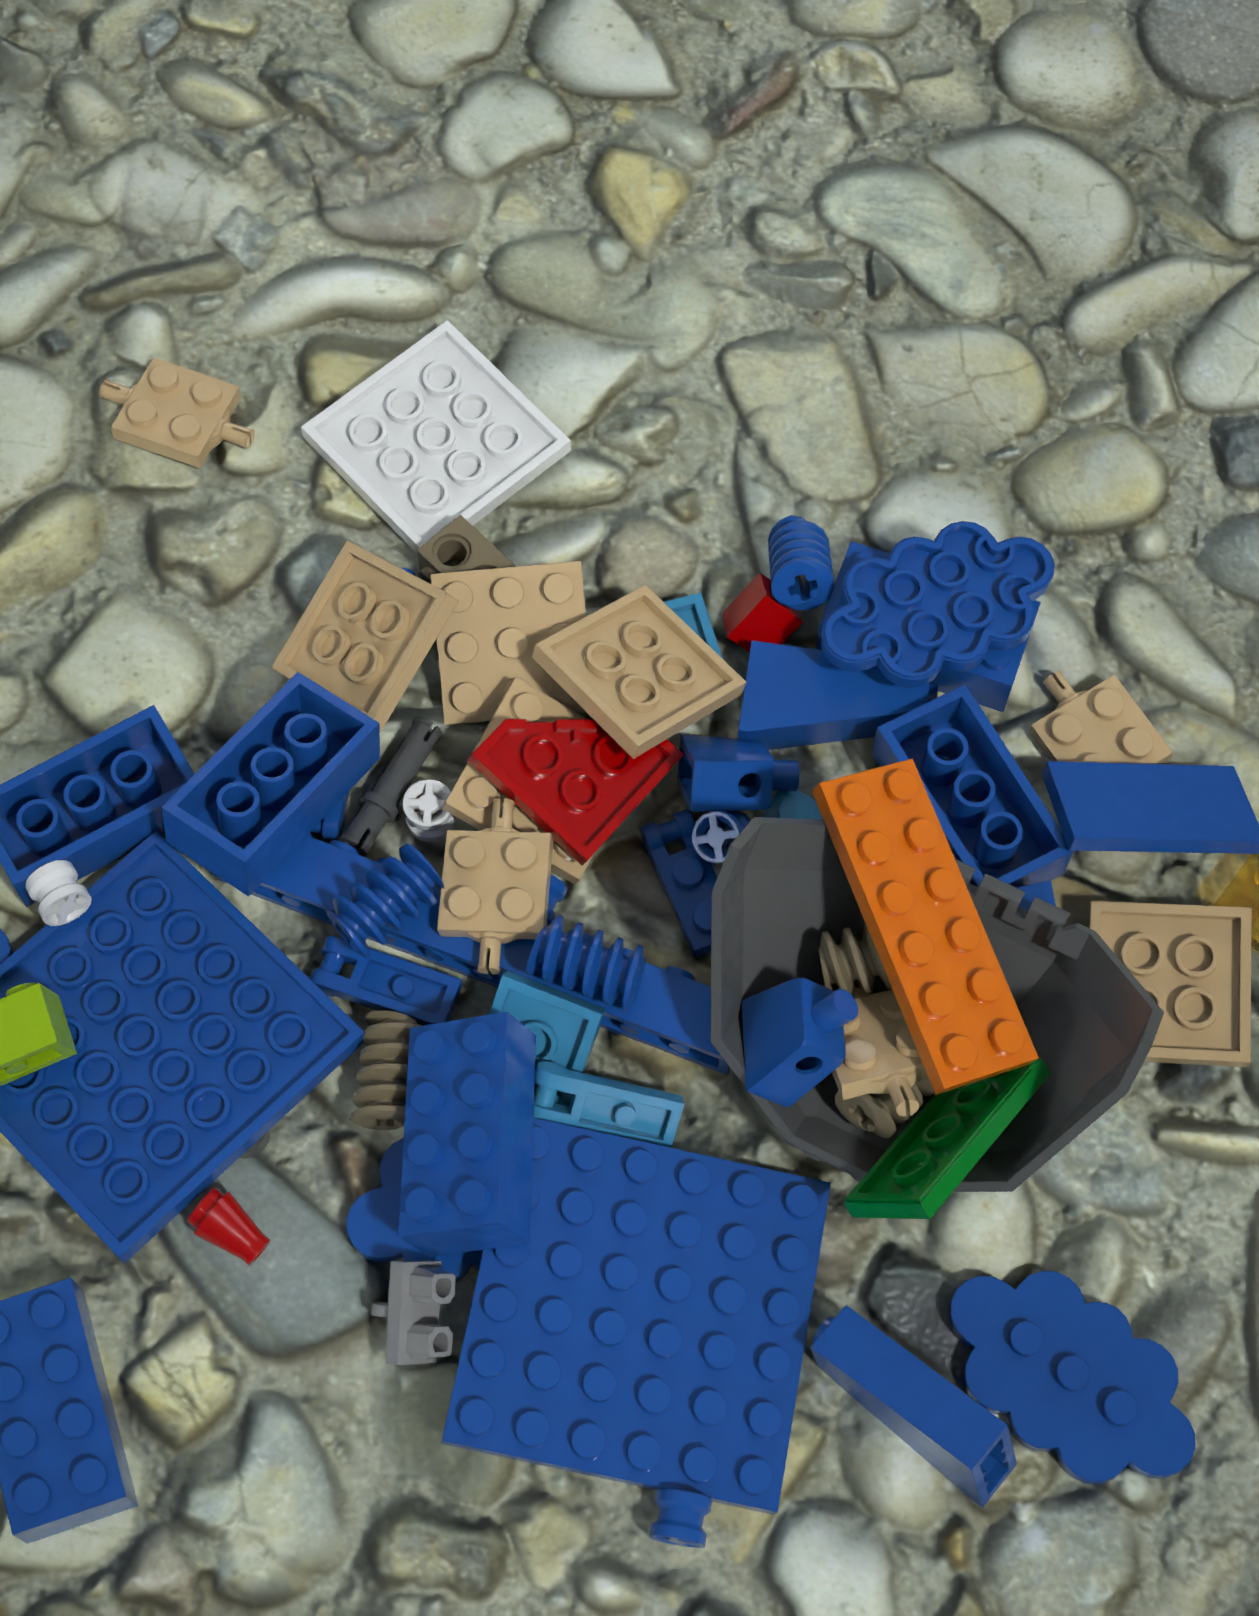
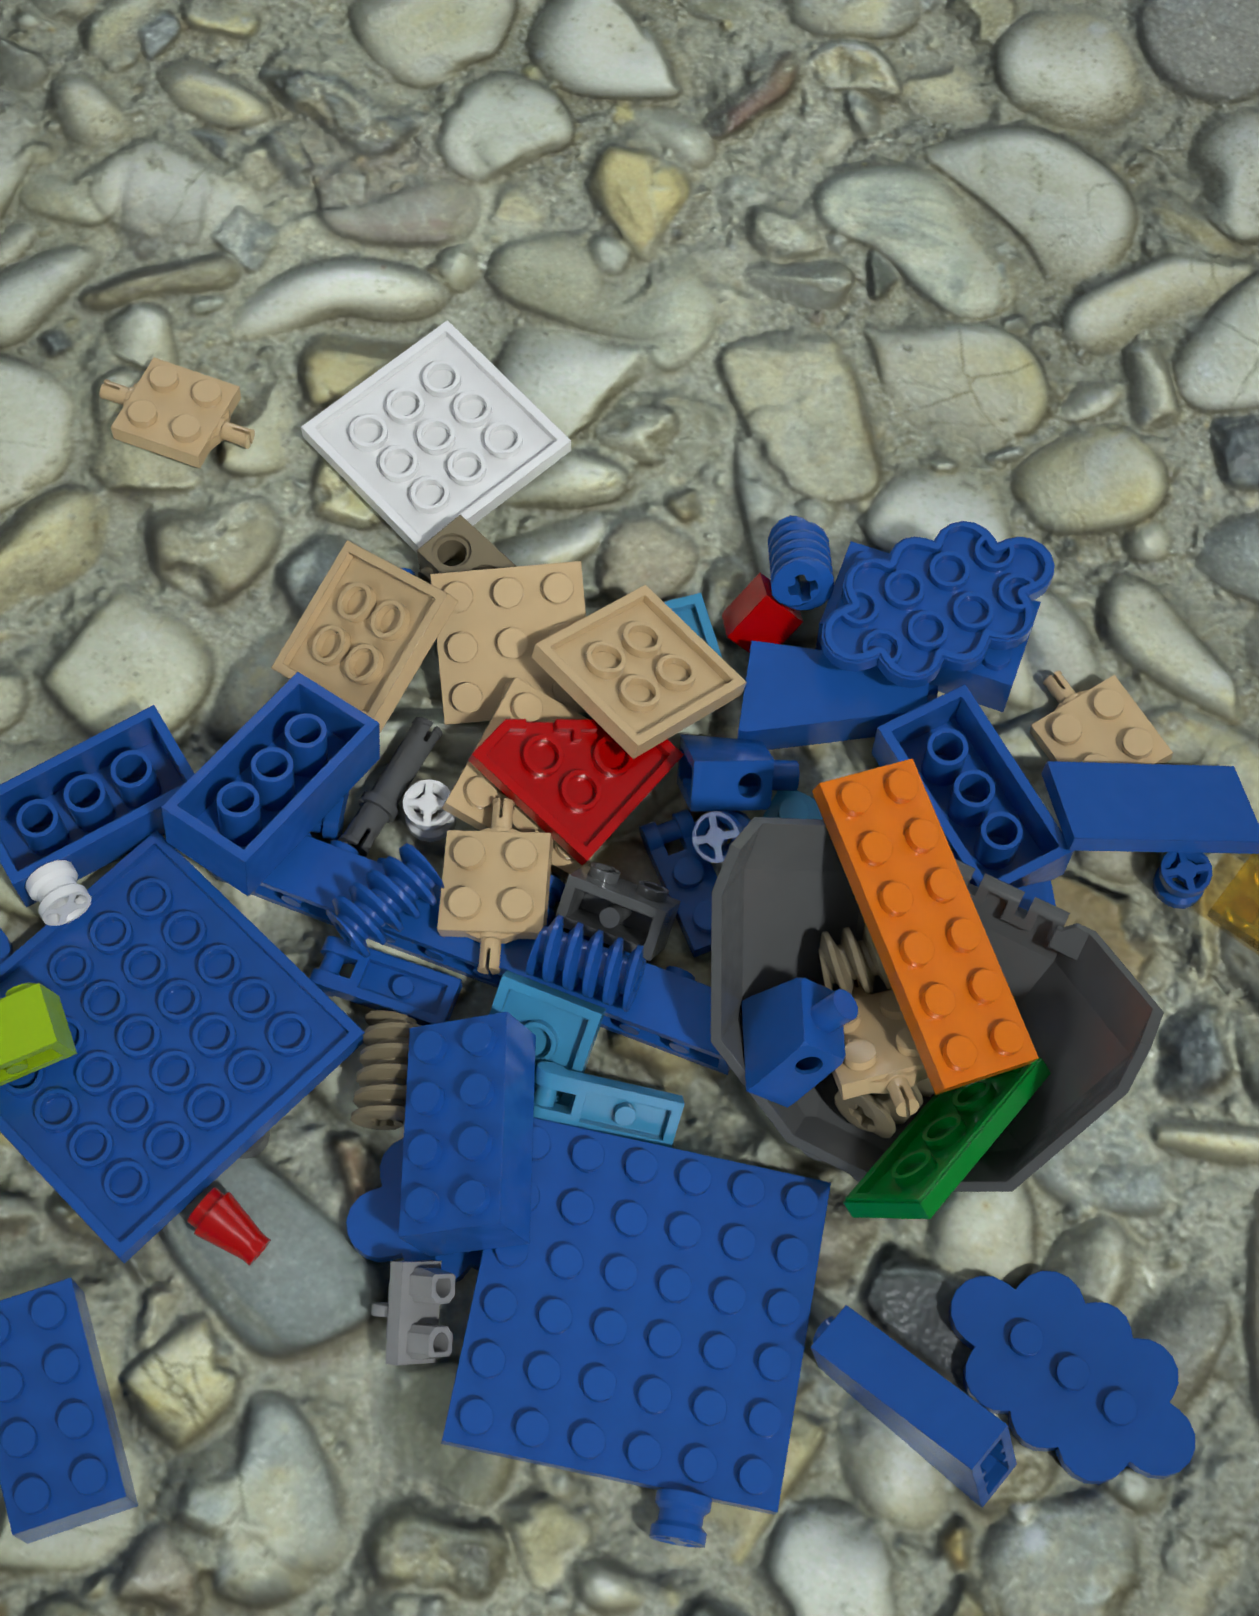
tan plate [1089,901,1252,1067] -> none
none -> dark grey brick [555,862,681,961]
none -> blue wheel [1153,852,1213,909]

